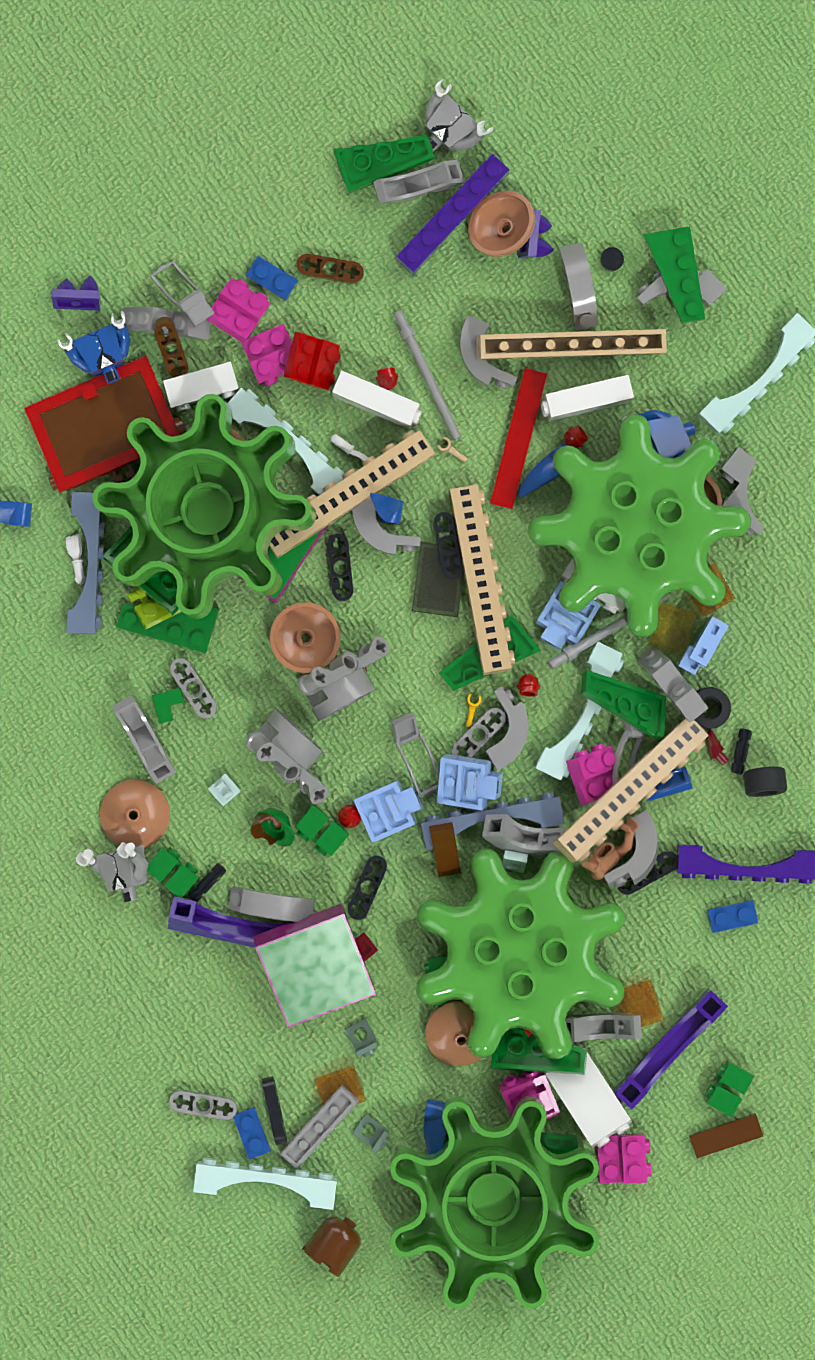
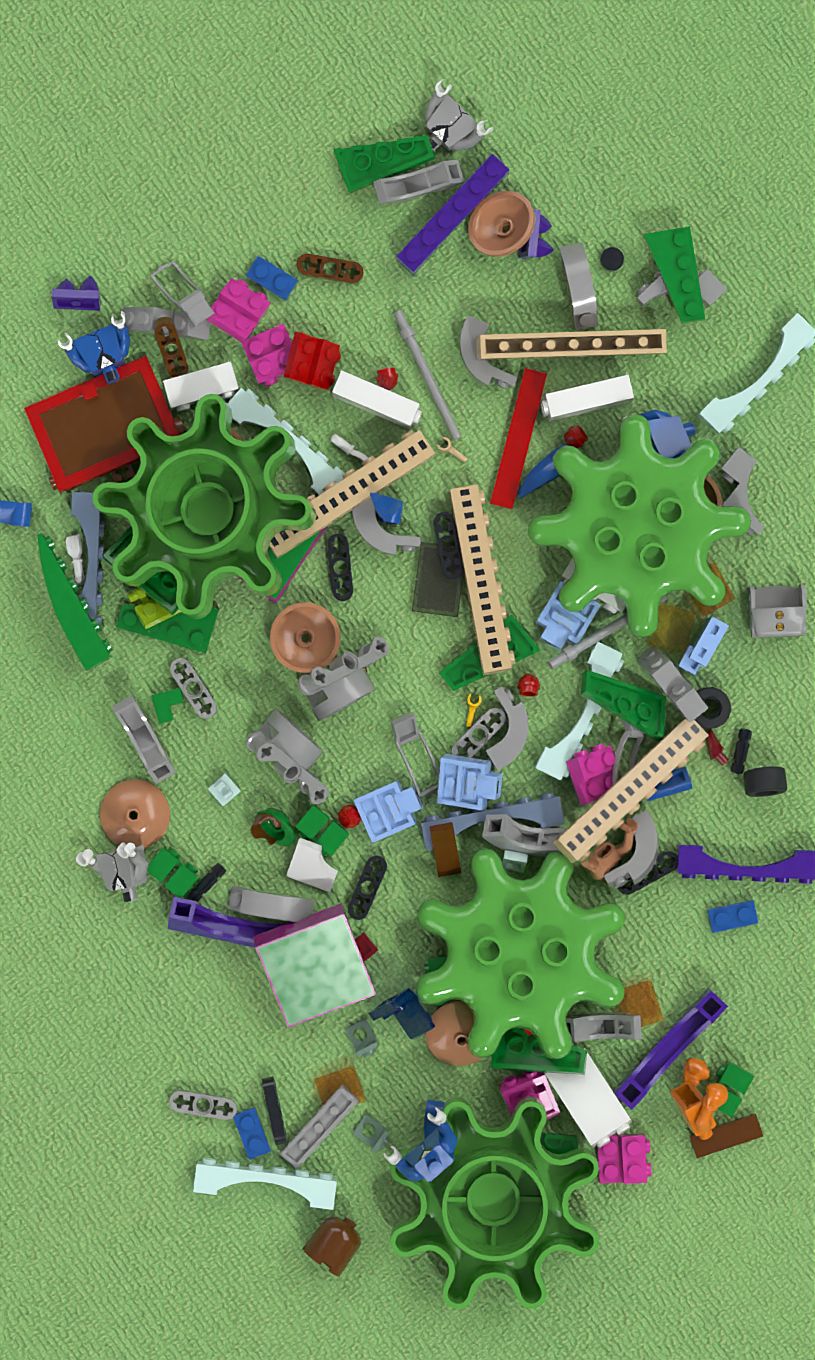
none -> green slope [37,533,114,671]
none -> white tile [286,838,338,892]
none -> bracket [368,988,435,1039]
none -> blue torso [384,1108,457,1182]
none -> orange torso [669,1058,728,1140]
none -> light grey piece [747,584,807,638]

